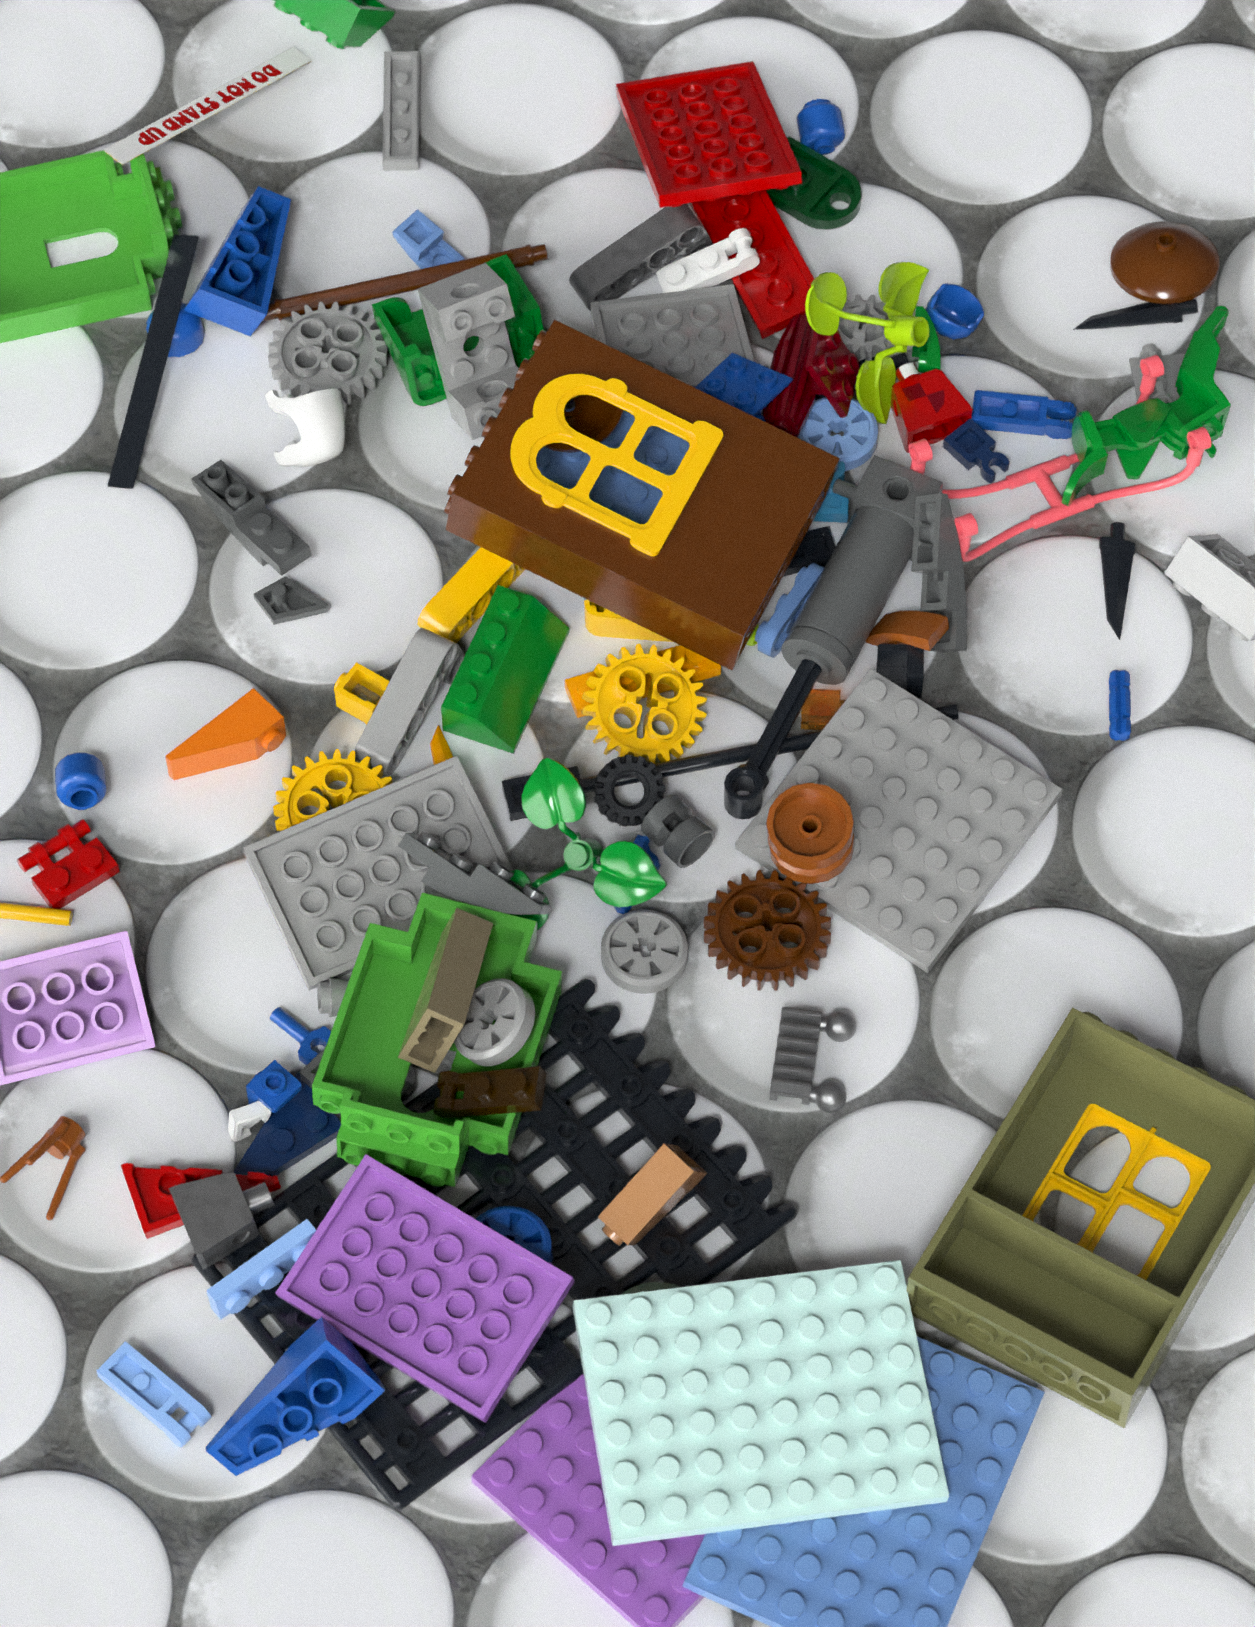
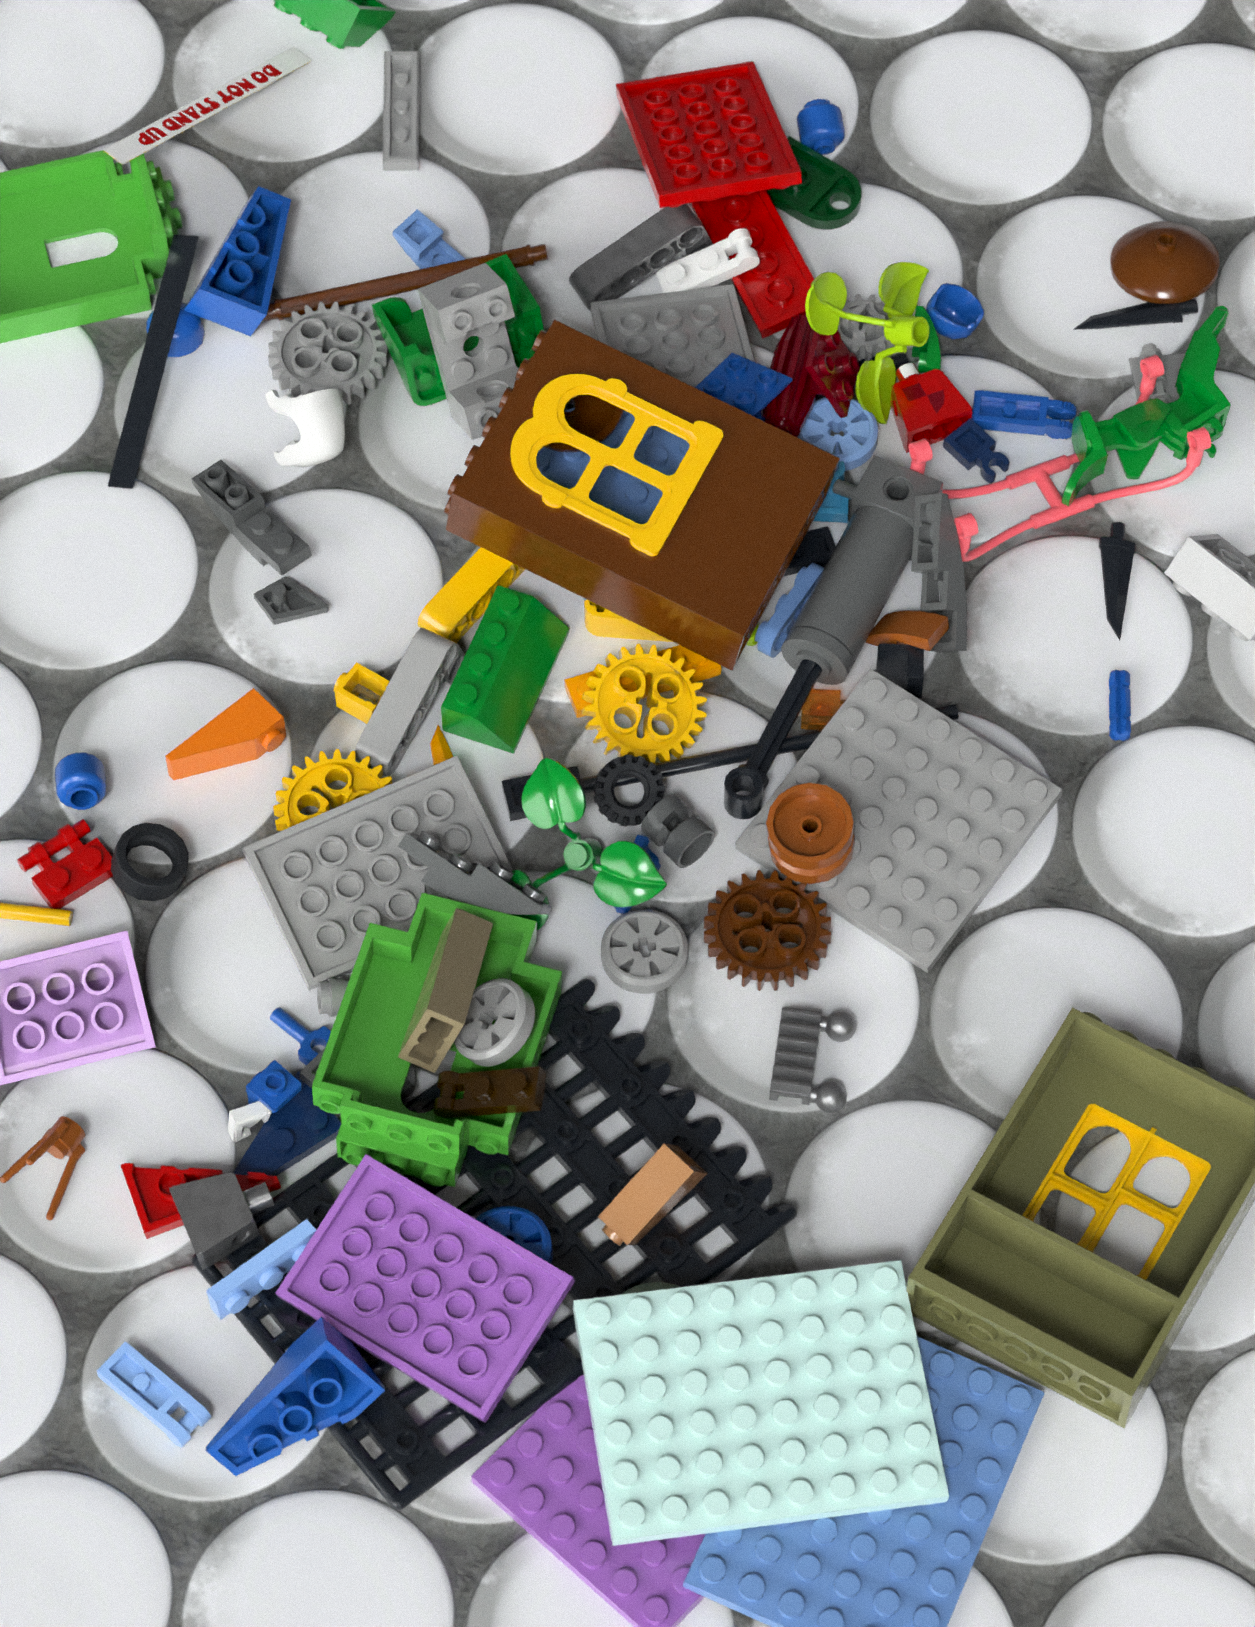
none -> black tyre [111,823,189,901]

